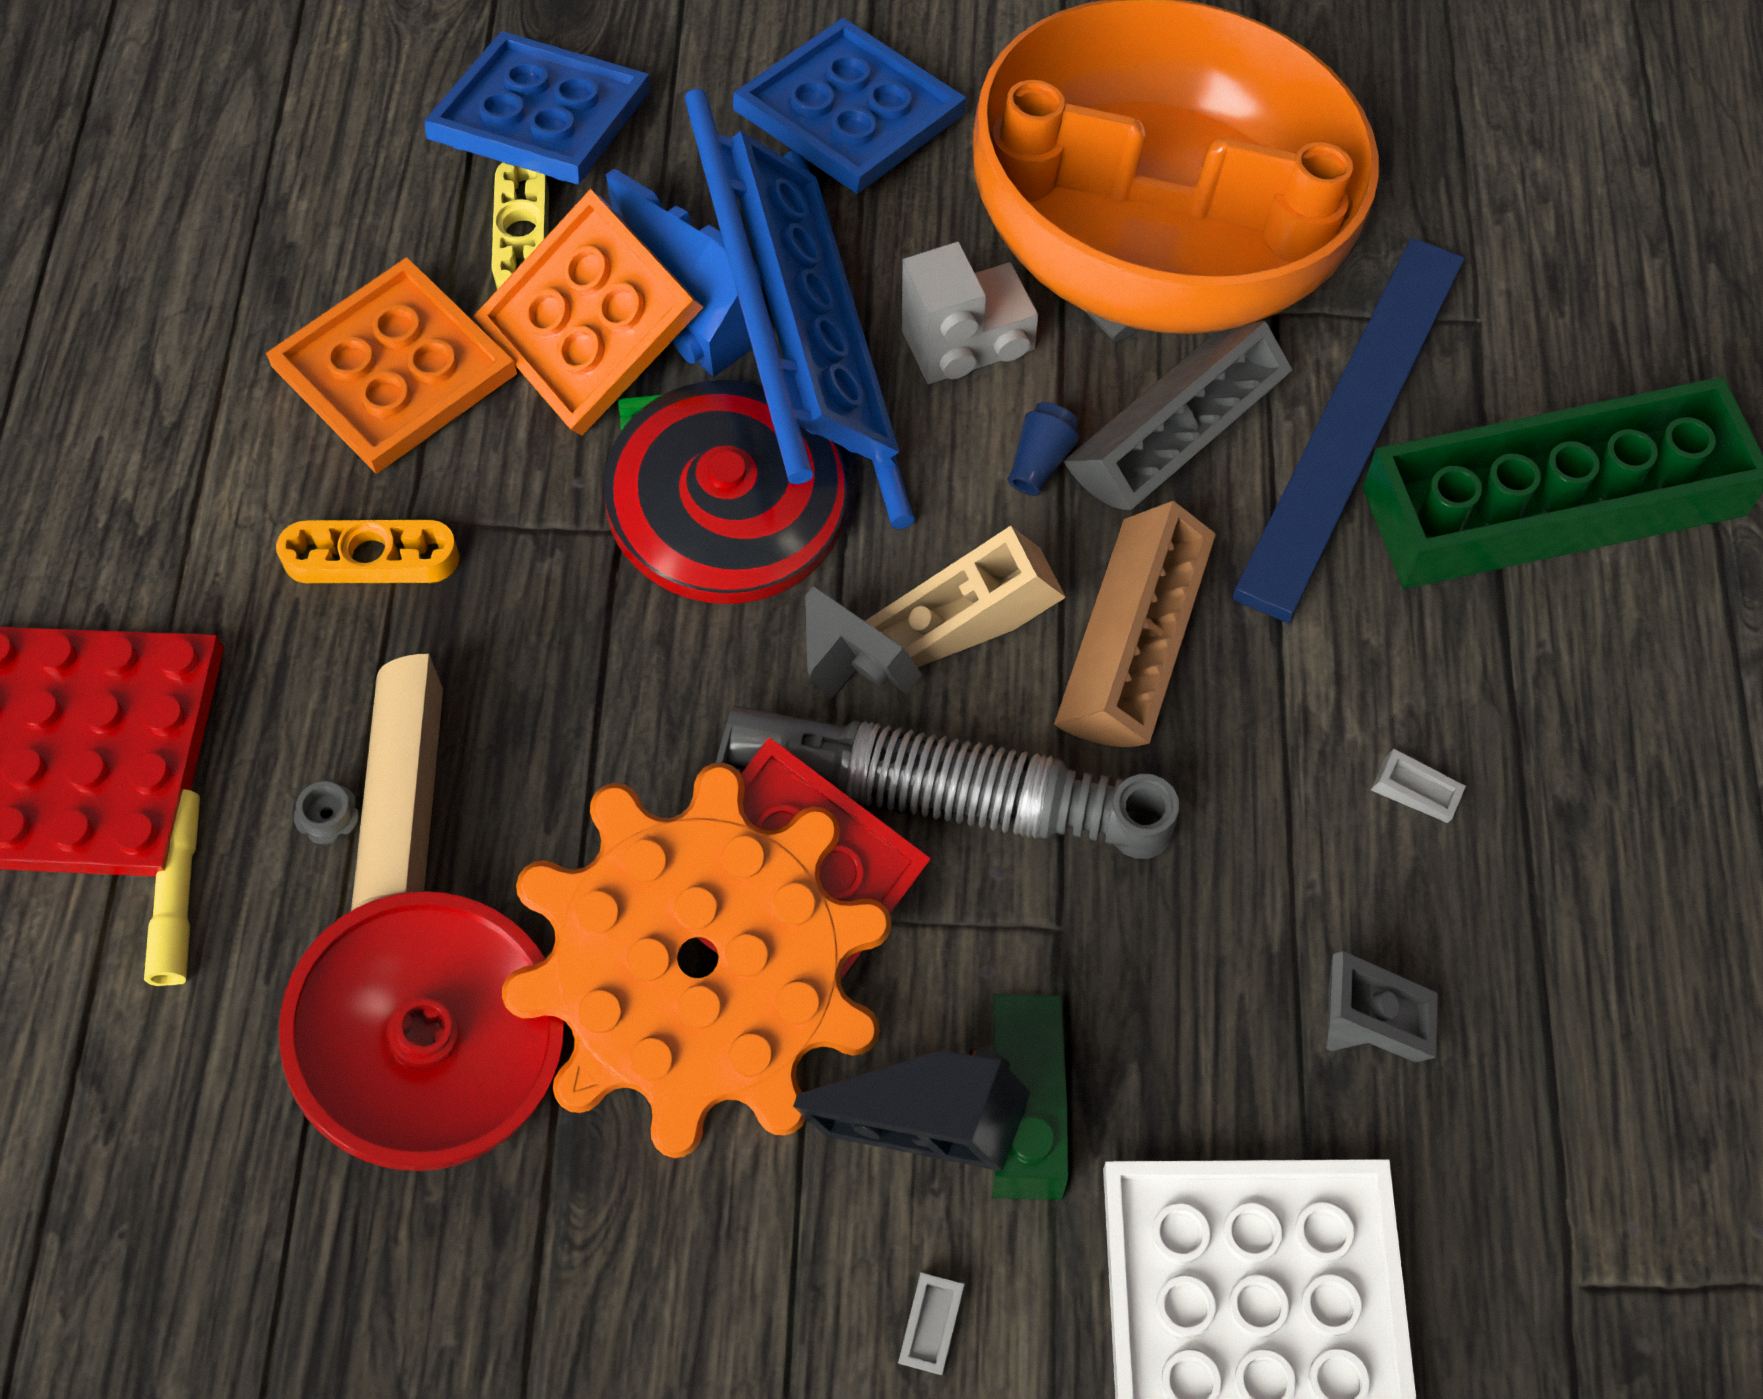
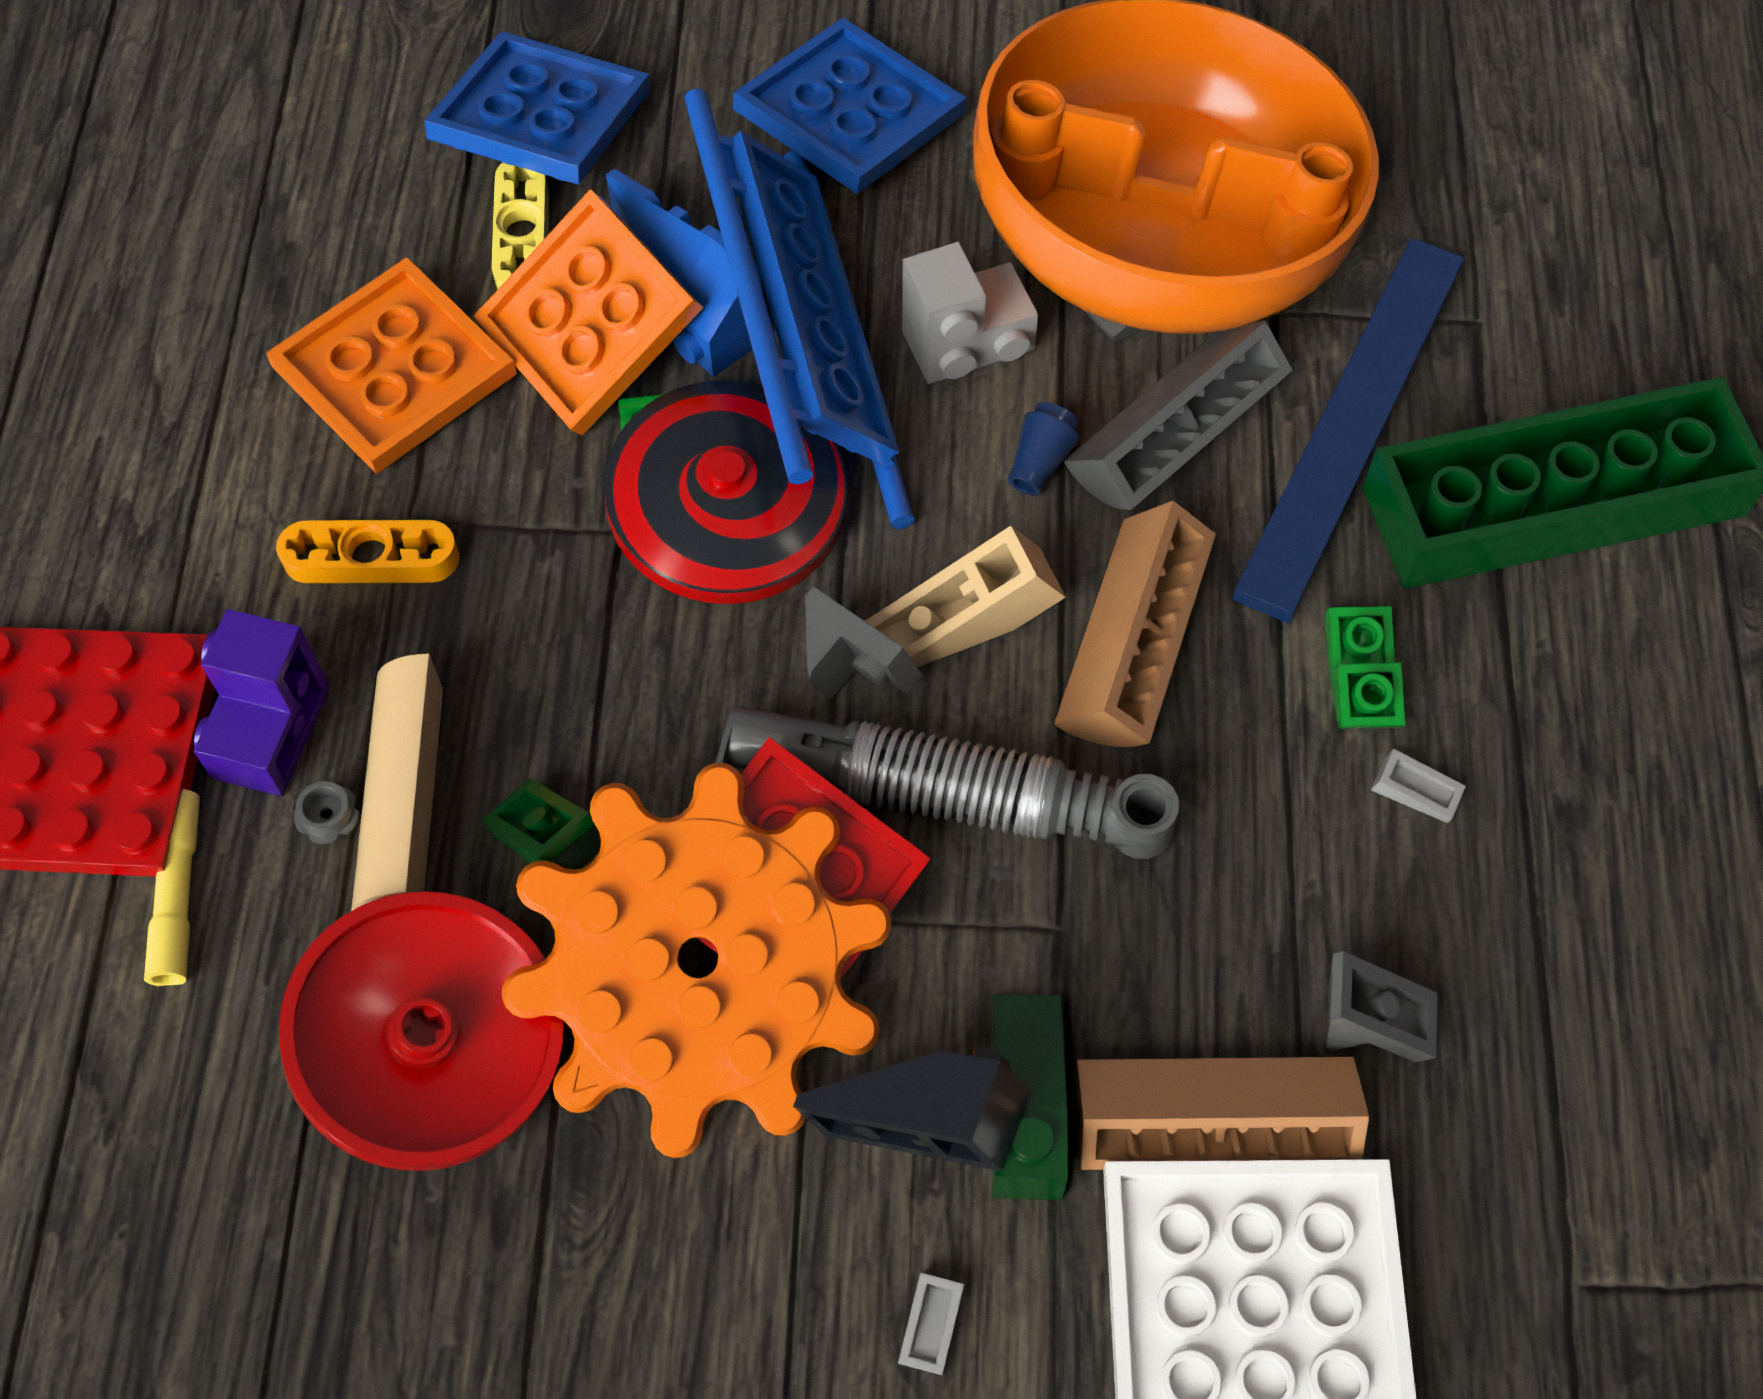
none -> dark purple brick [194,609,330,797]
none -> dark green slope [481,778,599,870]
none -> medium nougat brick [1076,1057,1369,1170]
none -> green slope [1324,606,1405,729]

